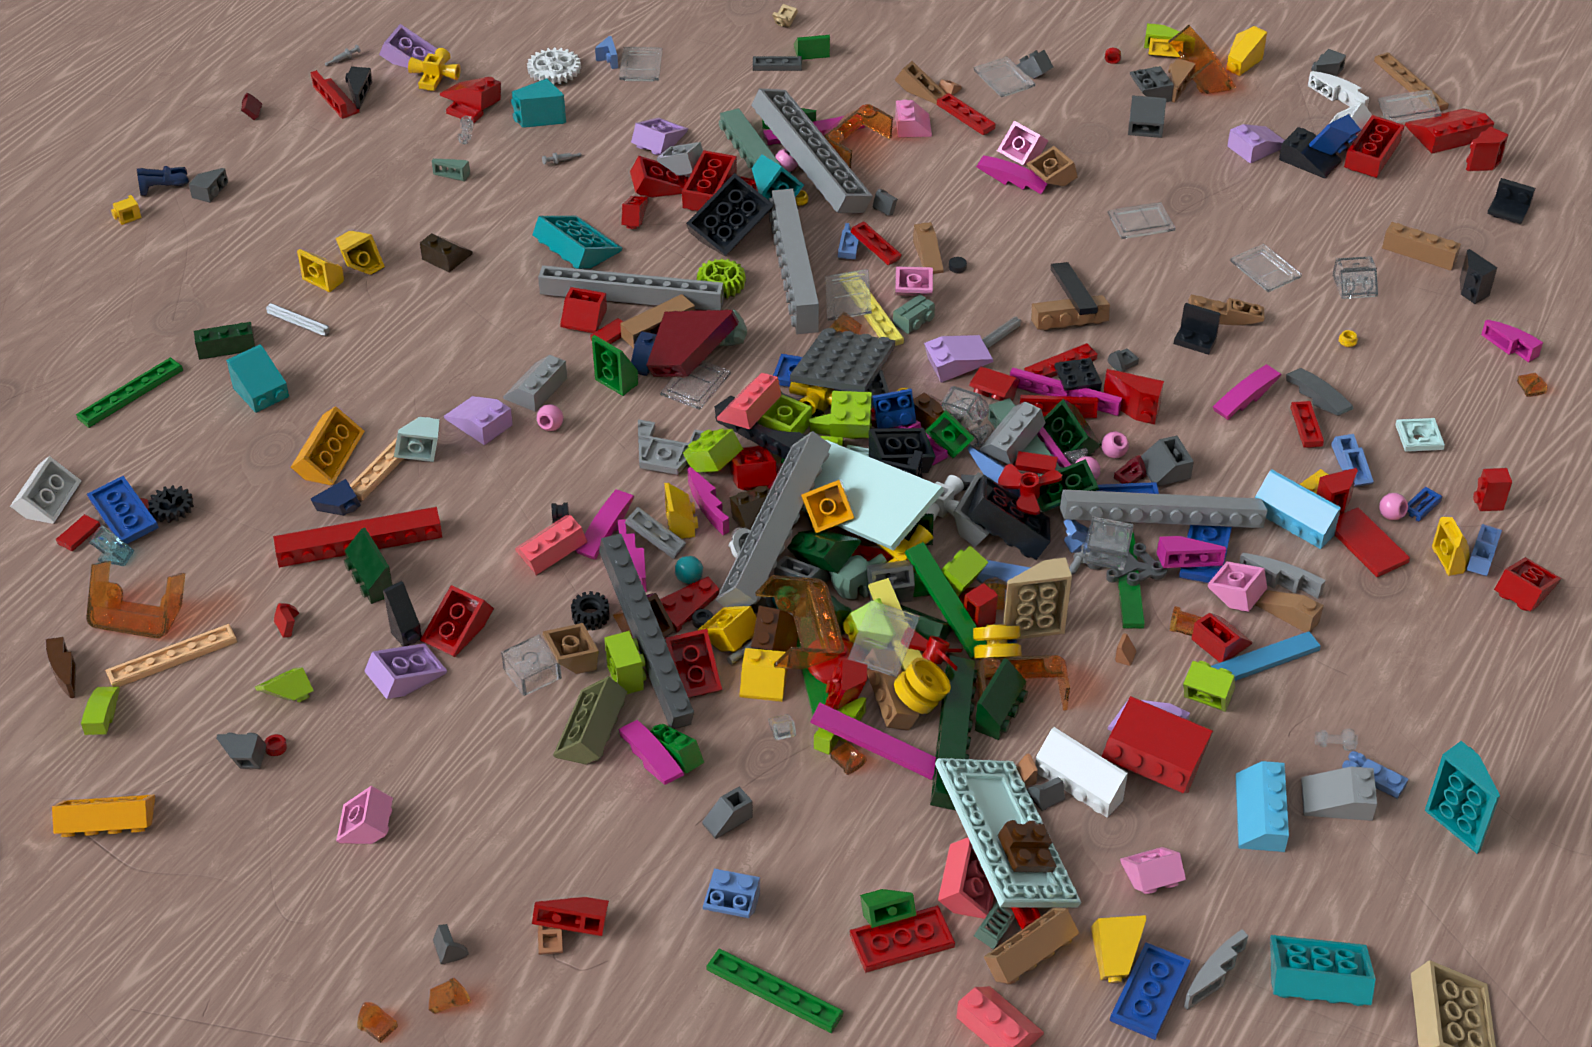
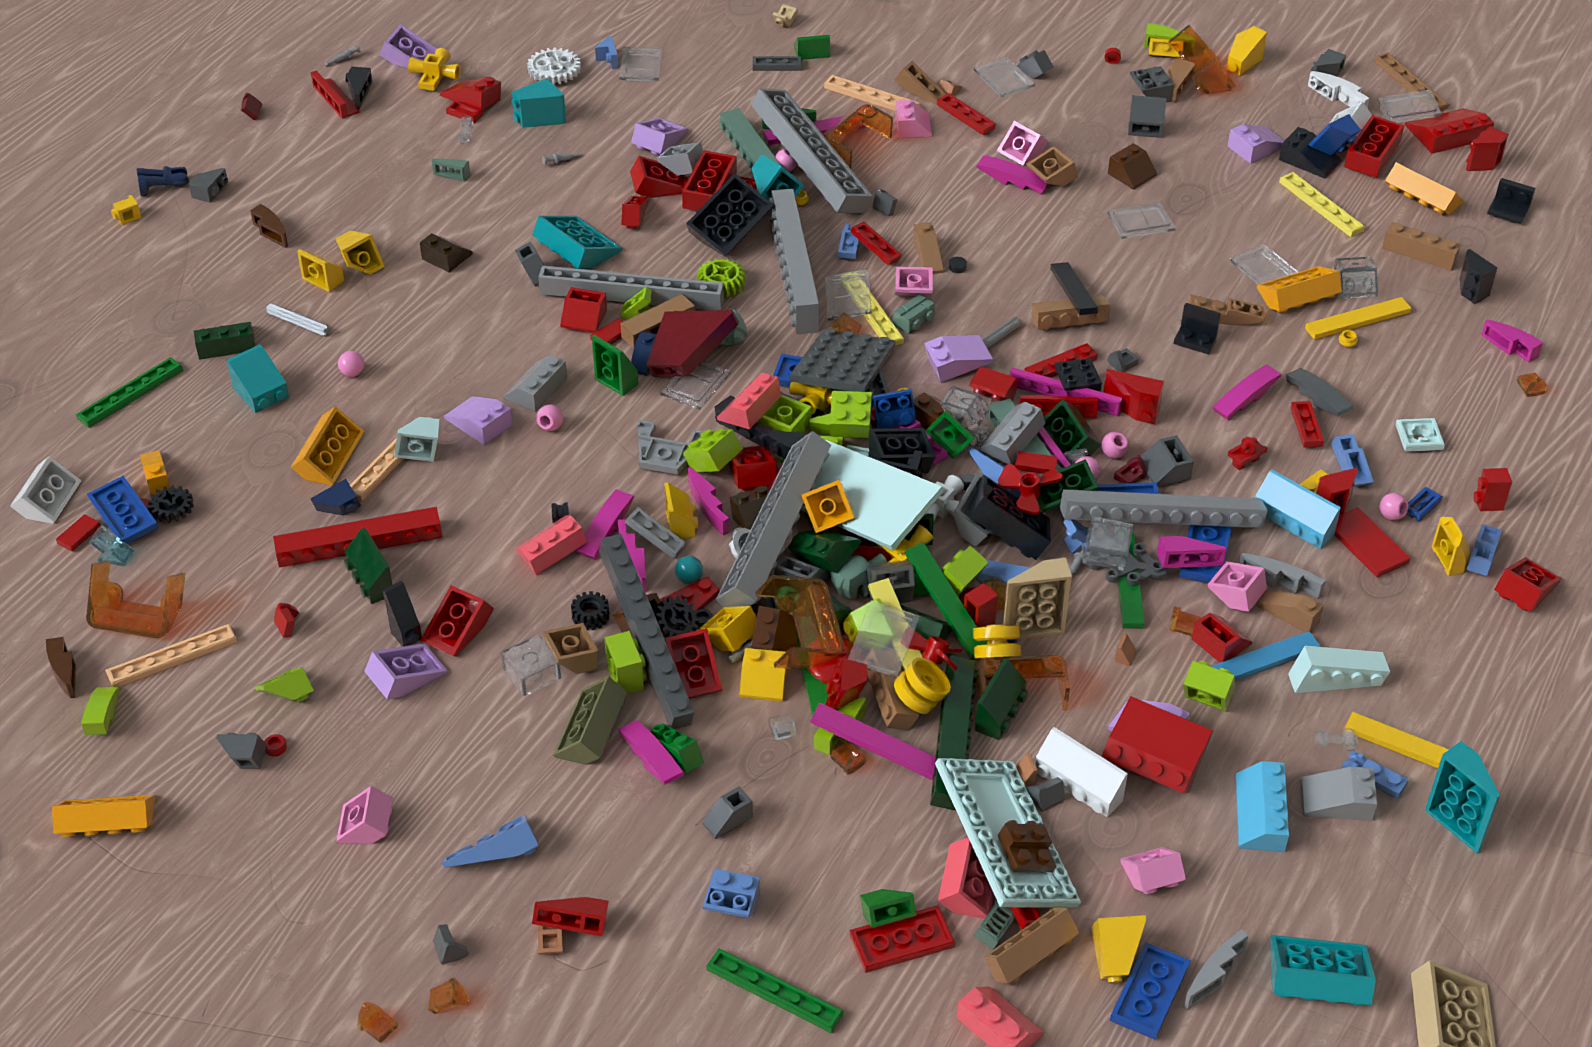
none -> light orange slope [140,450,170,495]
none -> reddish brown slope [250,204,288,248]
none -> bright pink piece [338,351,364,377]
none -> medium blue wedge [442,814,539,867]
none -> dark grey slope [515,242,545,287]
none -> lime slope [620,286,652,319]
none -> black gear [655,595,700,637]
none -> light nougat tile [824,75,921,111]
none -> reddish brown slope [1108,143,1157,189]
none -> red hips [1228,437,1268,470]
none -> light orange slope [1257,266,1342,313]
none -> light yellow tile [1279,172,1365,237]
none -> light aqua wedge [1288,646,1390,693]
none -> yellow tile [1305,297,1412,340]
none -> yellow tile [1344,712,1449,768]
none -> light orange slope [1385,163,1464,215]

